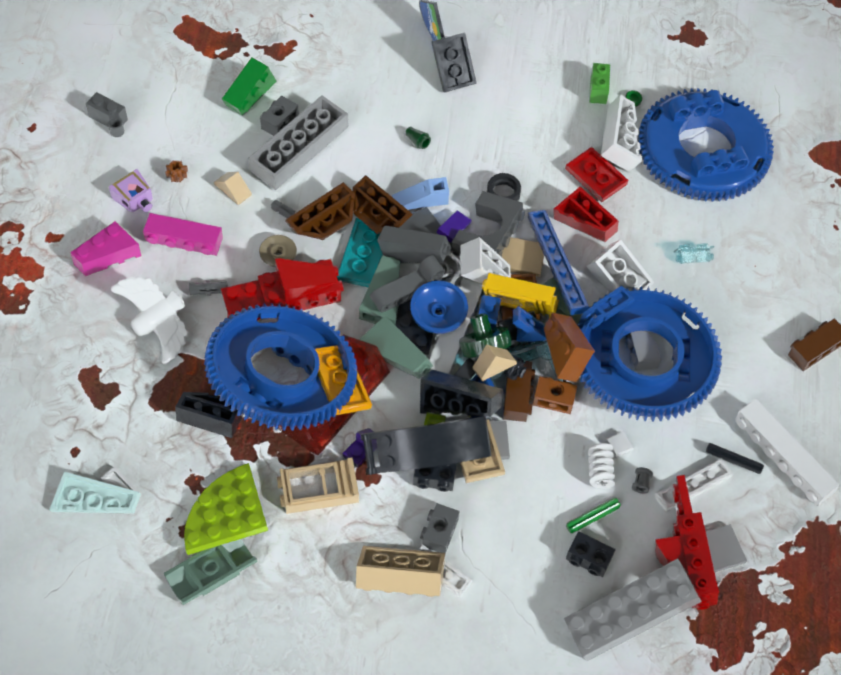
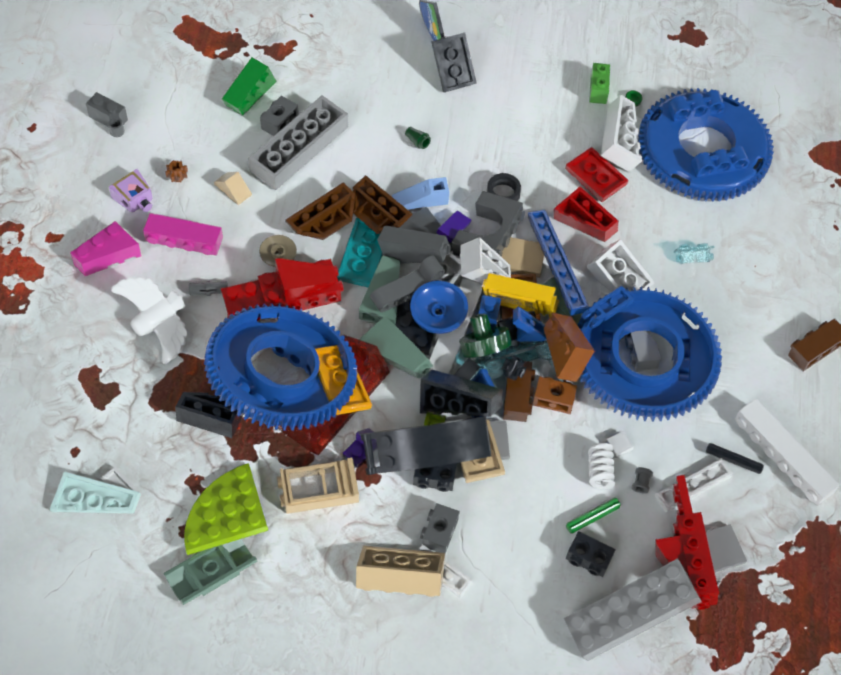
dark grey axle [271,200,296,218] -> none
tan slope [473,345,517,381] -> none

